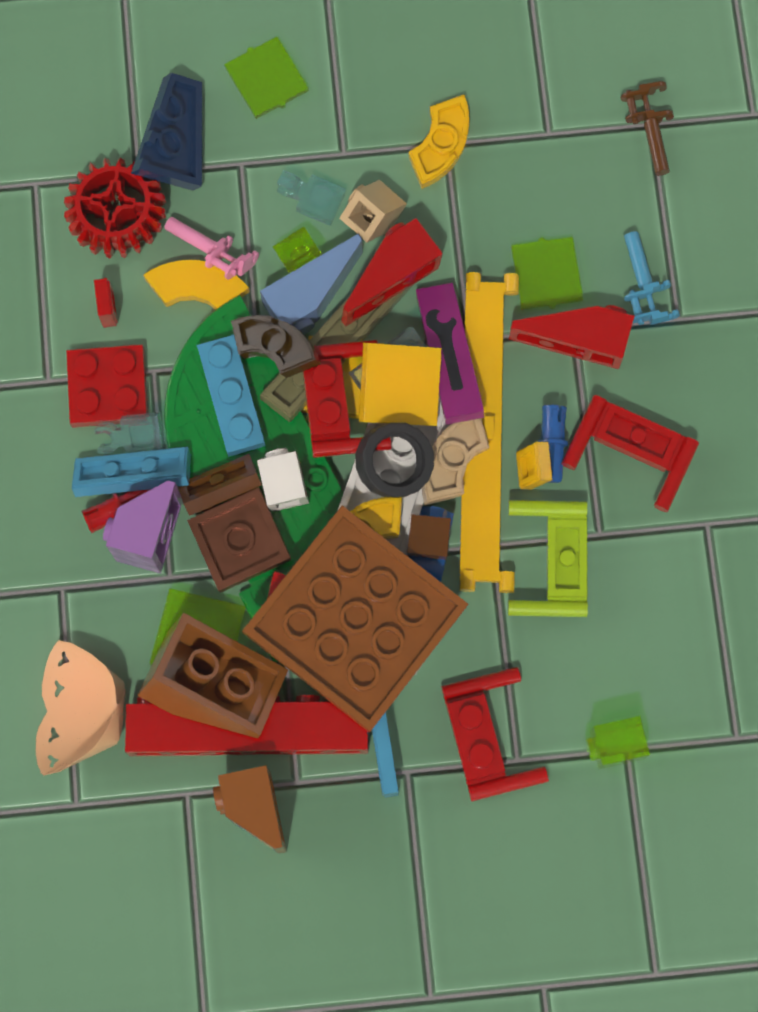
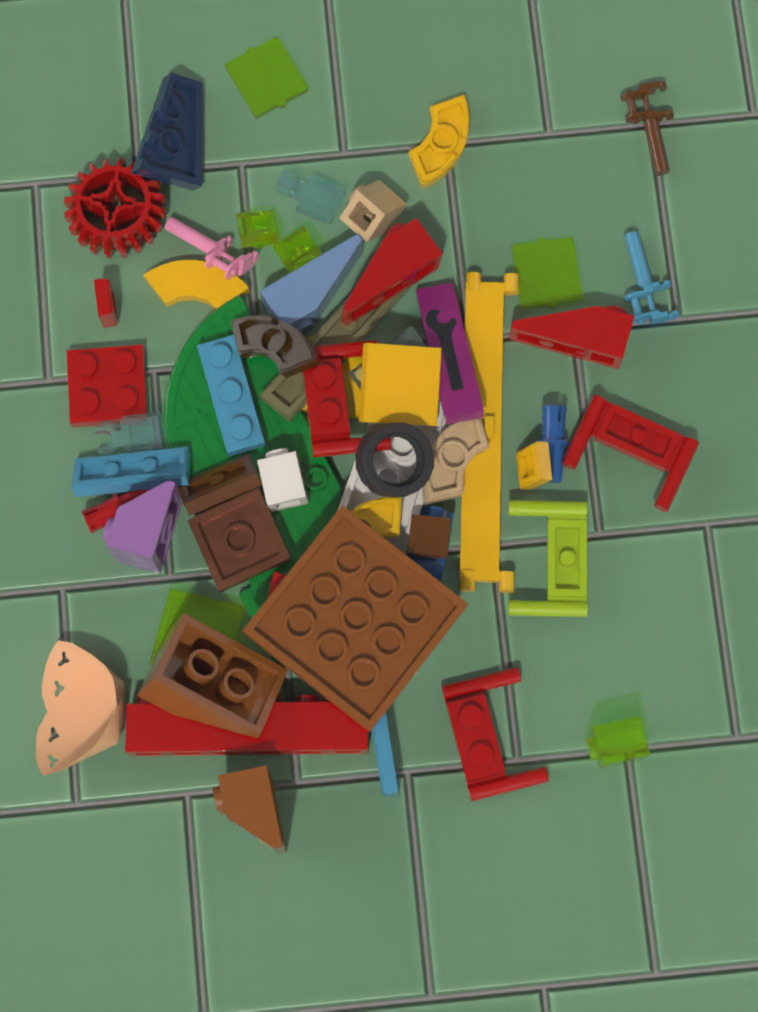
none -> clear neon green plate [236,210,279,248]

